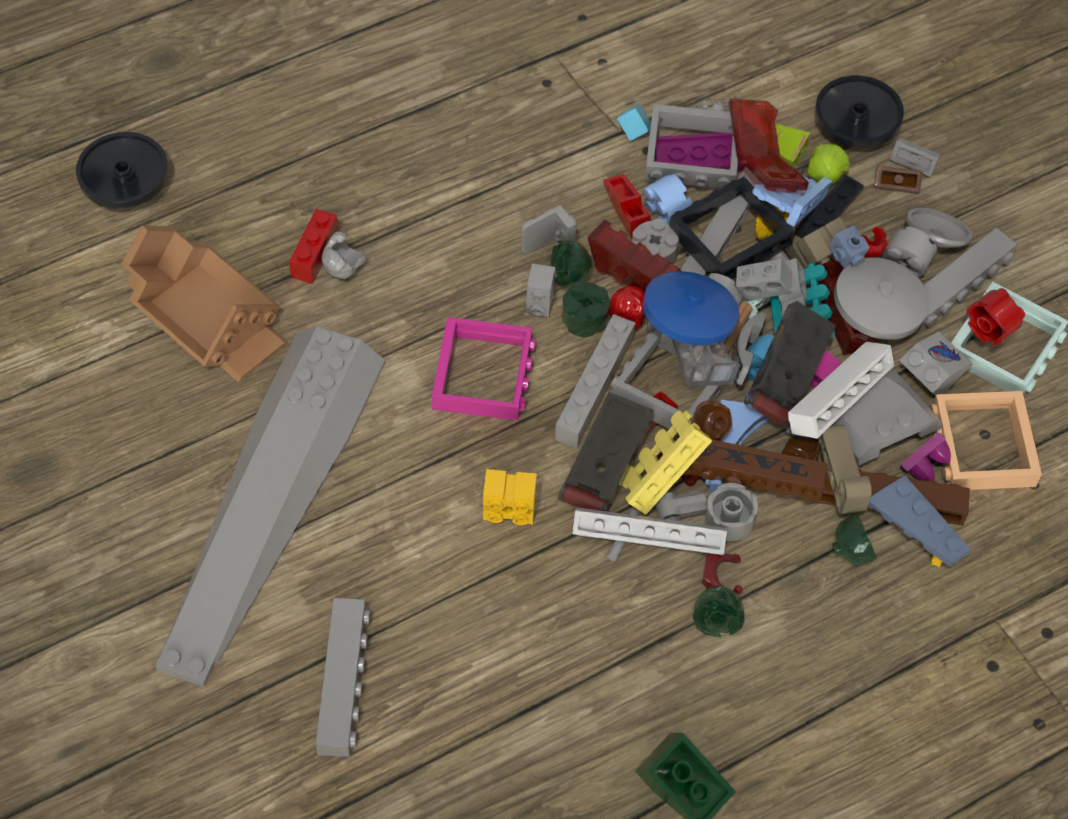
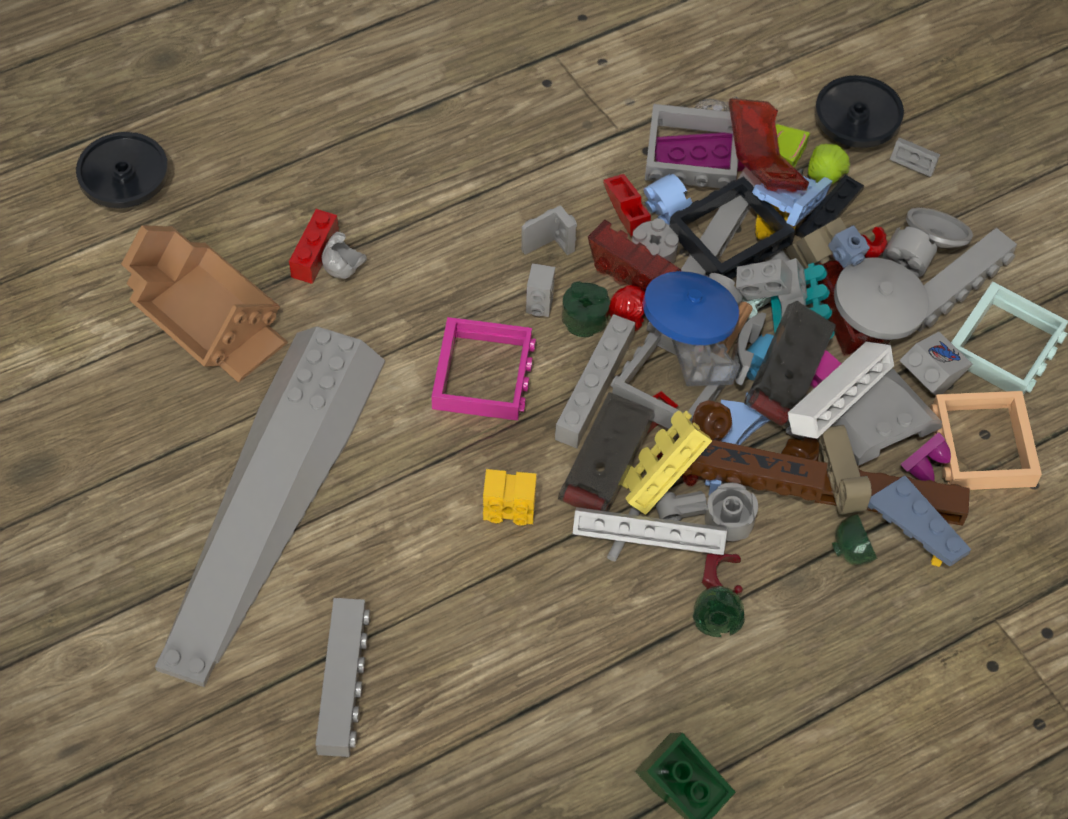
clear green cylinder [551,240,593,287] -> none
medium azure panel [617,103,651,141] -> none
reddish brown slope [875,166,922,193] -> none
red brick [966,288,1025,345] -> none

